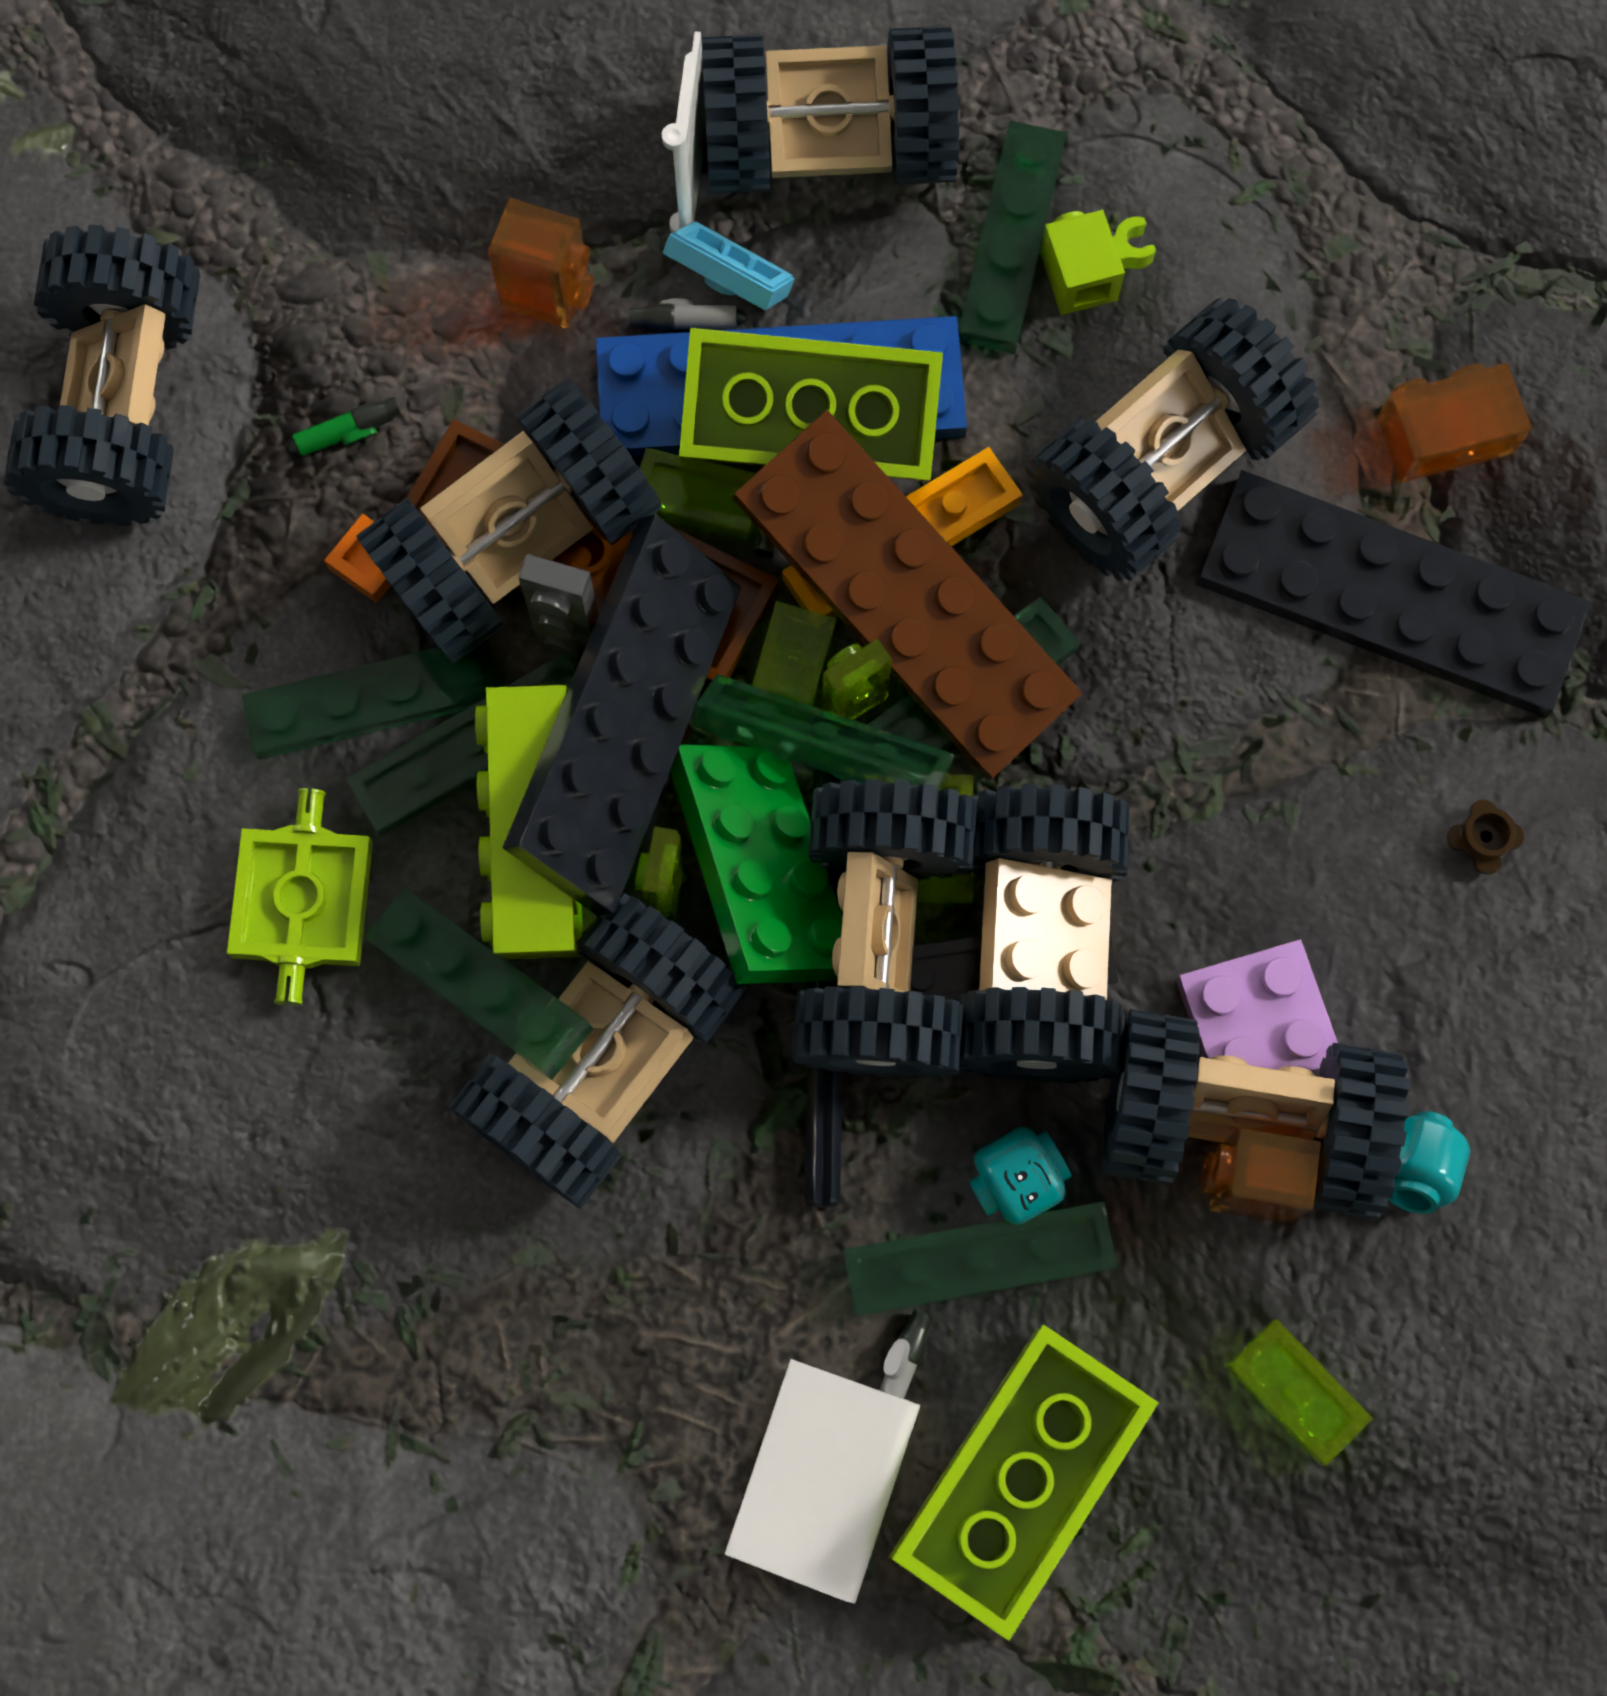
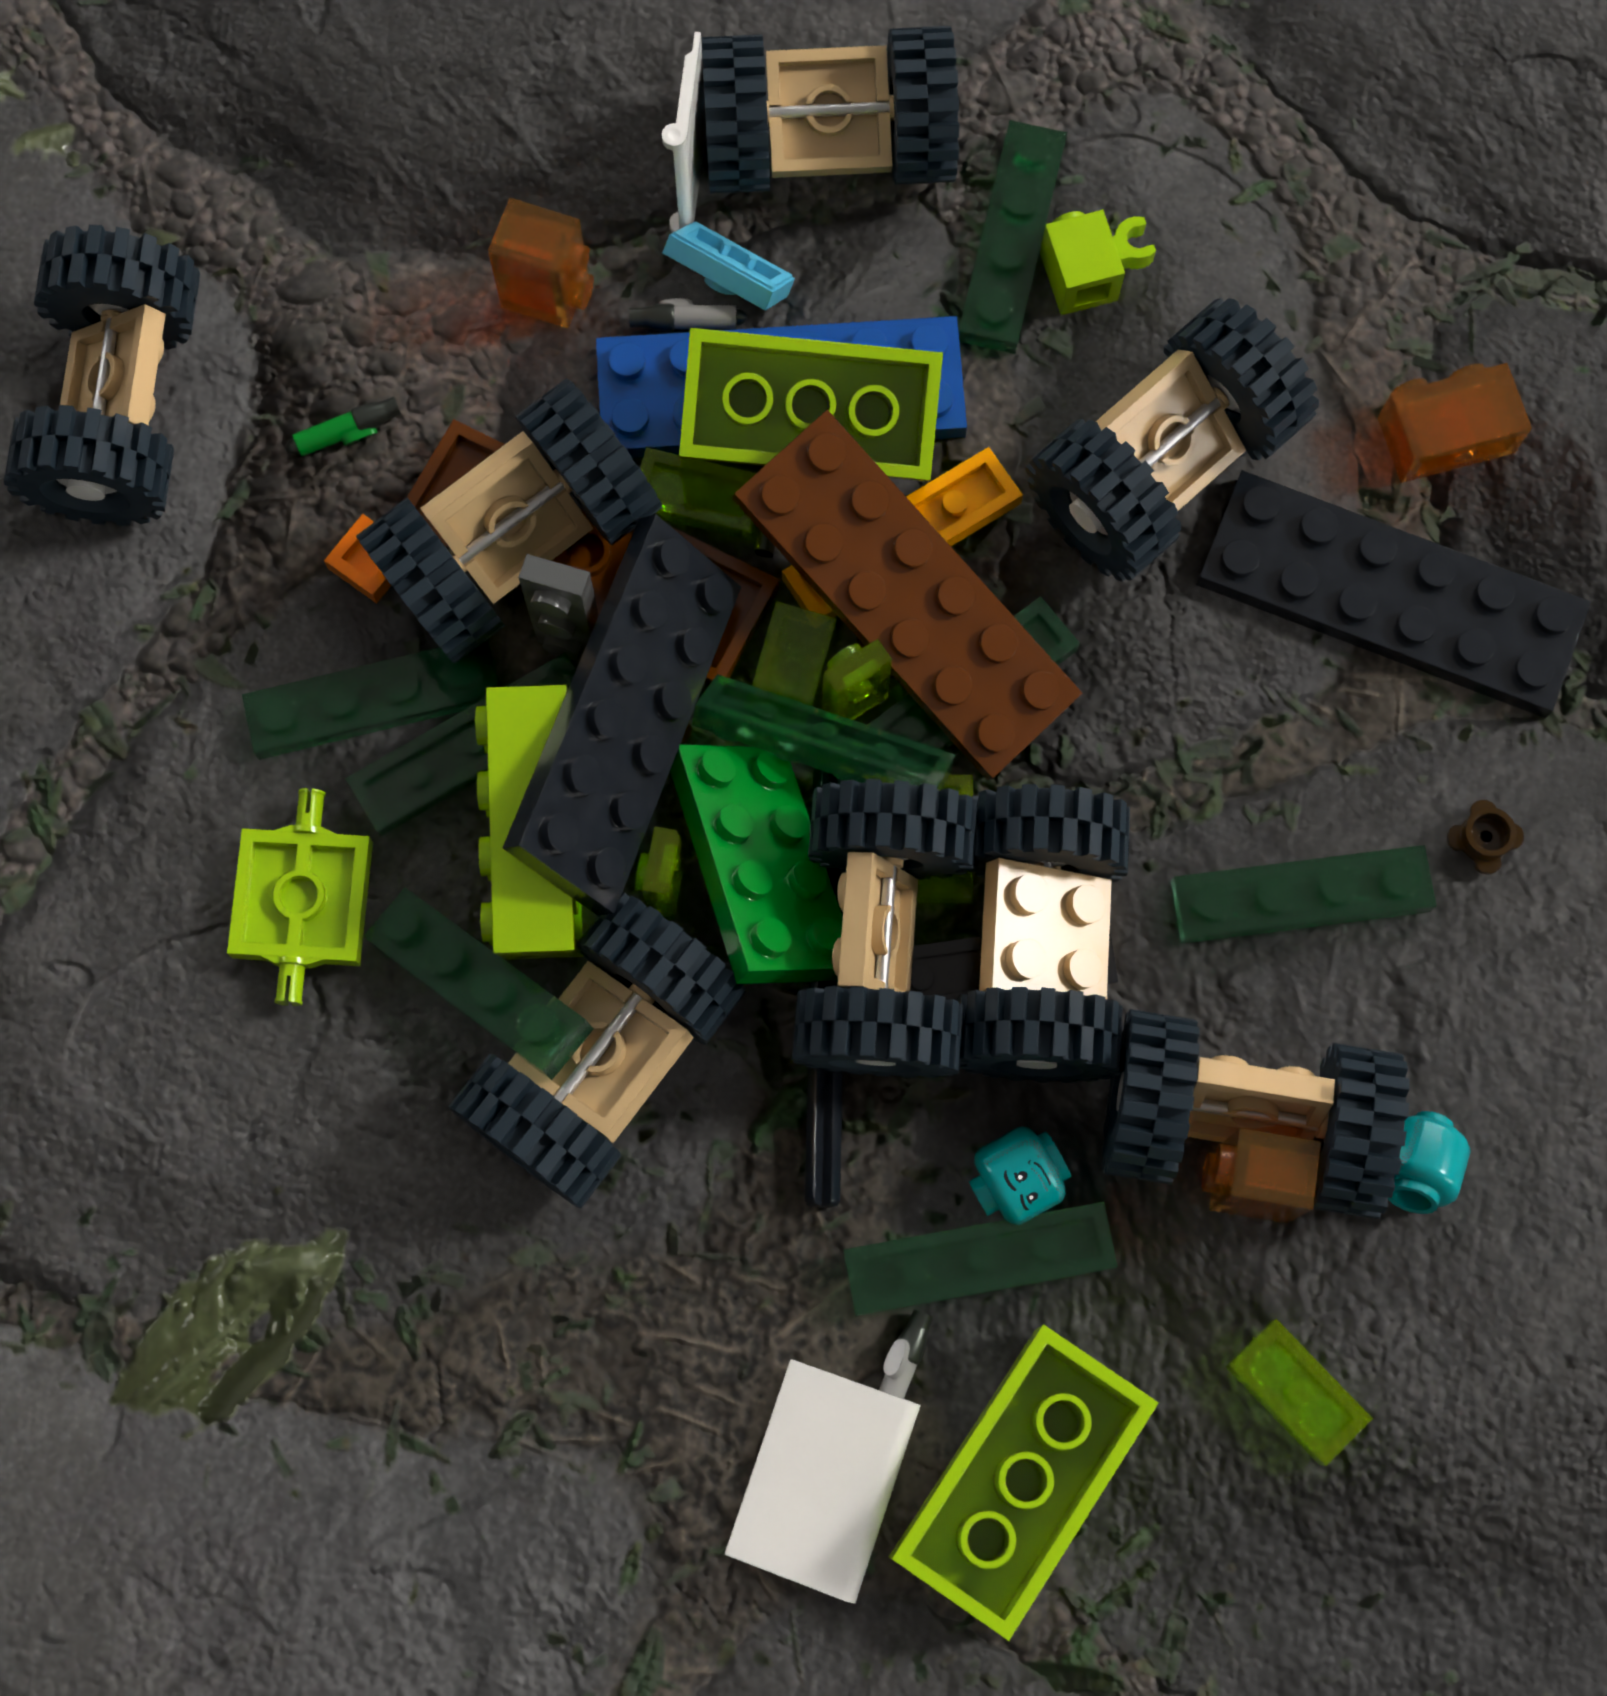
lavender plate [1176,939,1338,1073] -> none
none -> clear green plate [1171,845,1437,943]

